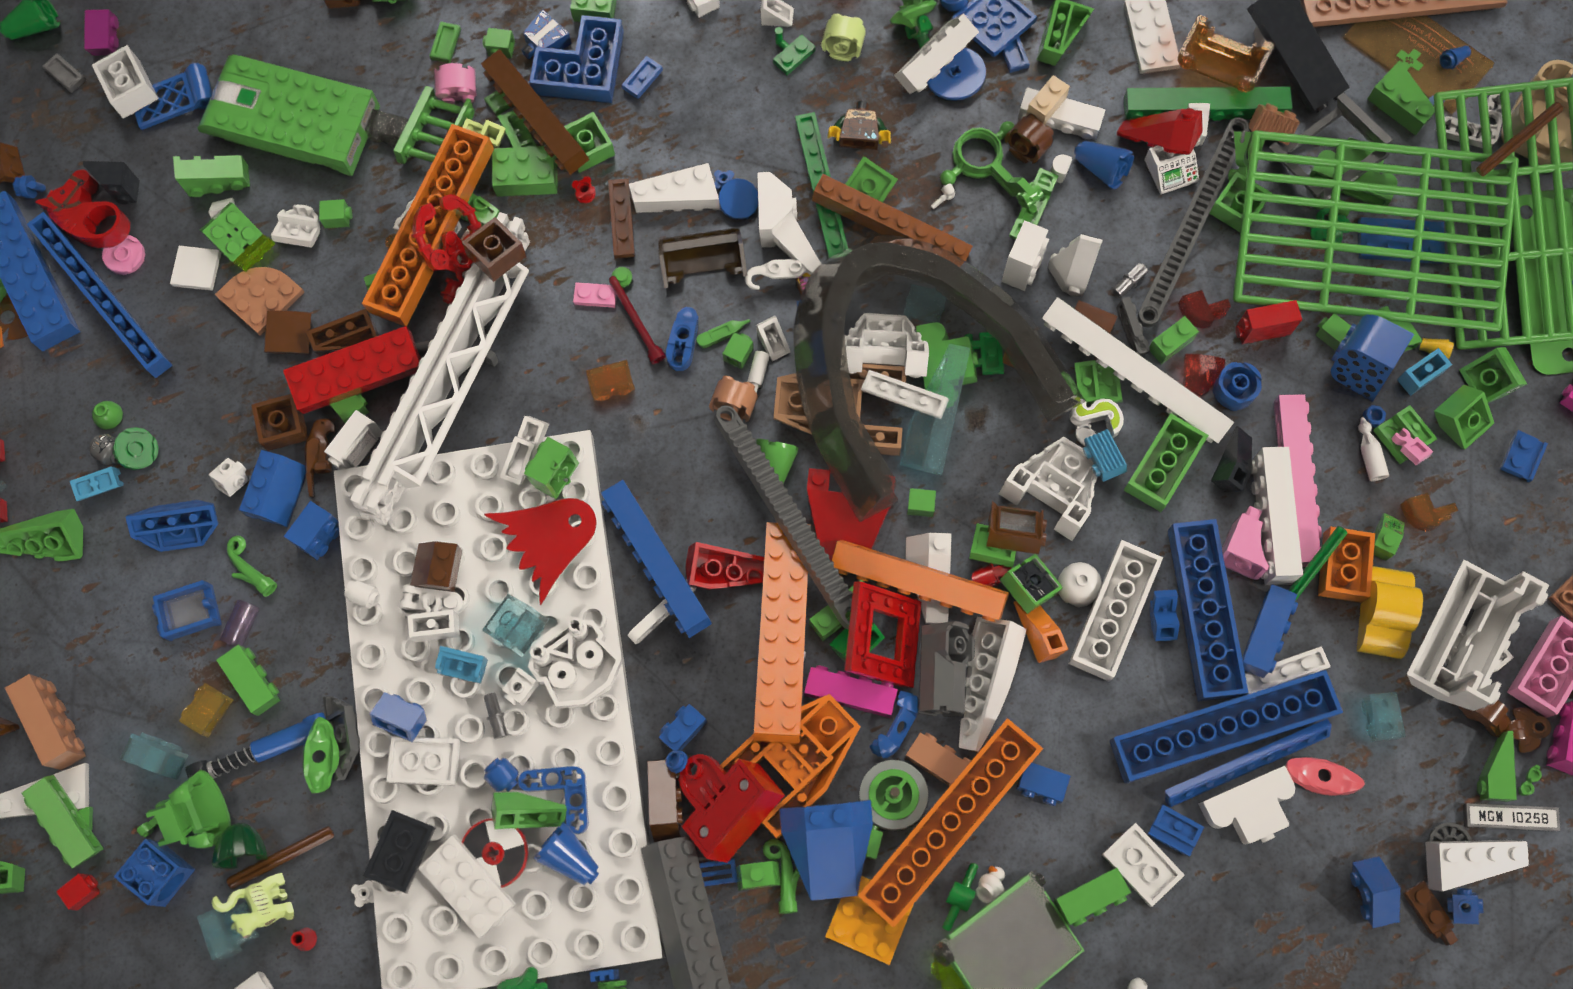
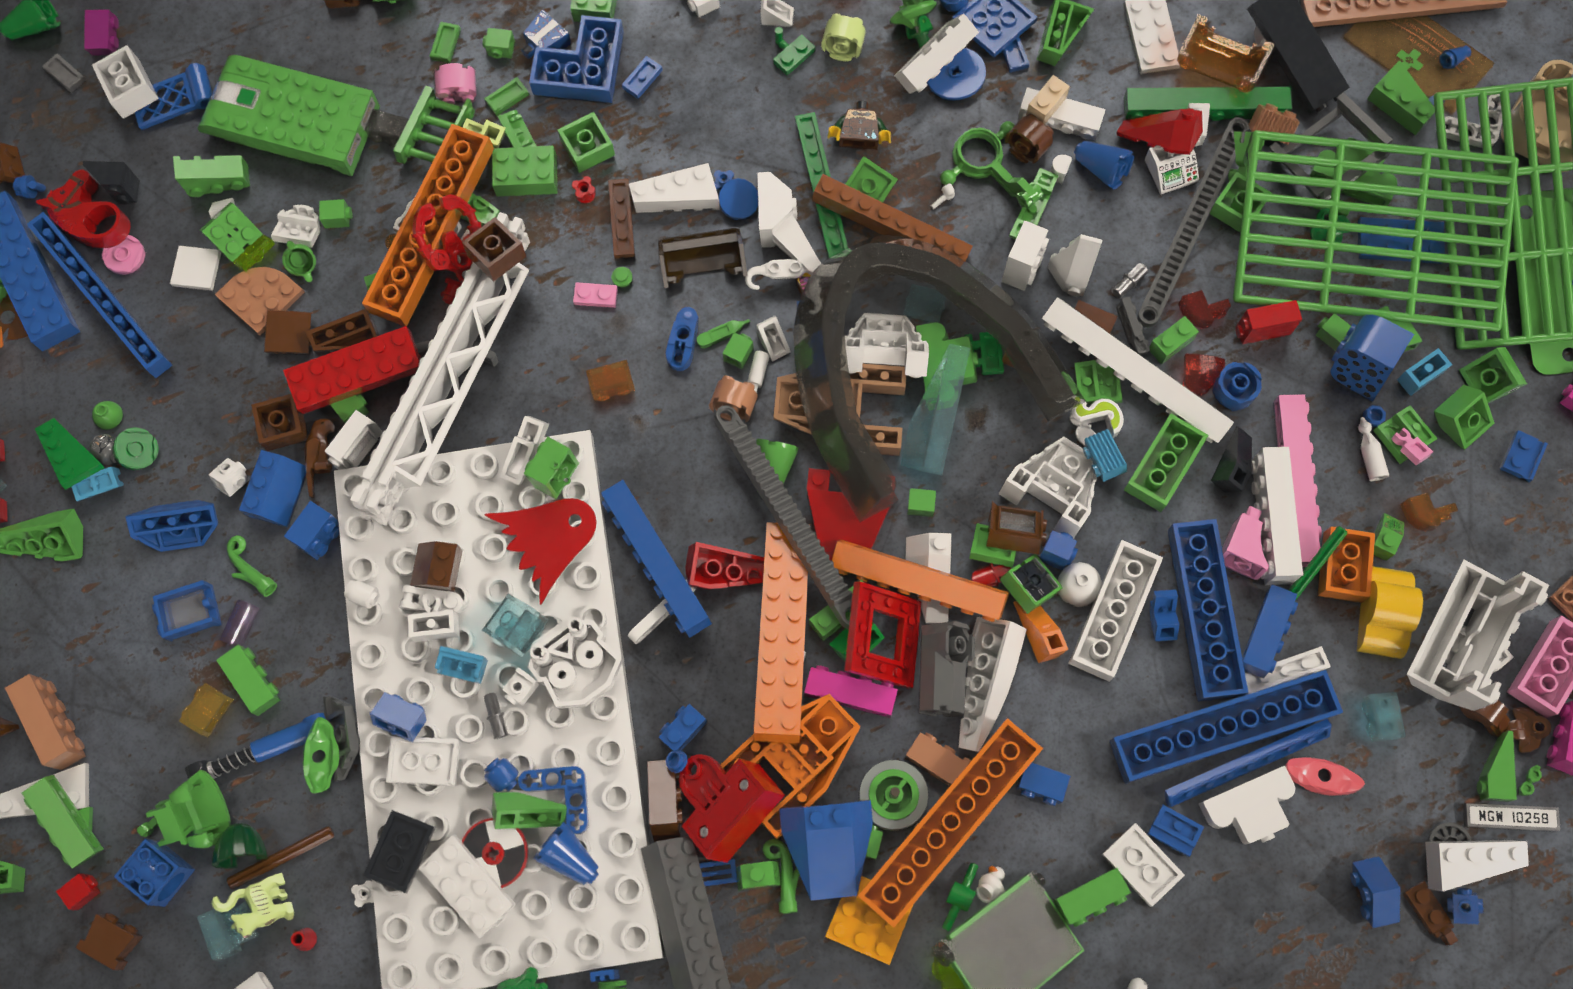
clear light blue brick [120,732,188,780] -> none
reddish brown brick [481,49,590,175] -> none
dark red piece [609,276,666,364] -> none
white tile [861,370,949,419] -> none
blue piece [870,691,919,758] -> none
yellow cone [1419,338,1454,359] -> none
reddish brown axle [1476,102,1564,176] -> none
none -> green wing [34,418,104,490]
none -> reddish brown hips [75,912,143,970]
none -> bright green hair [282,241,316,282]
none -> blue brick [1039,530,1078,570]

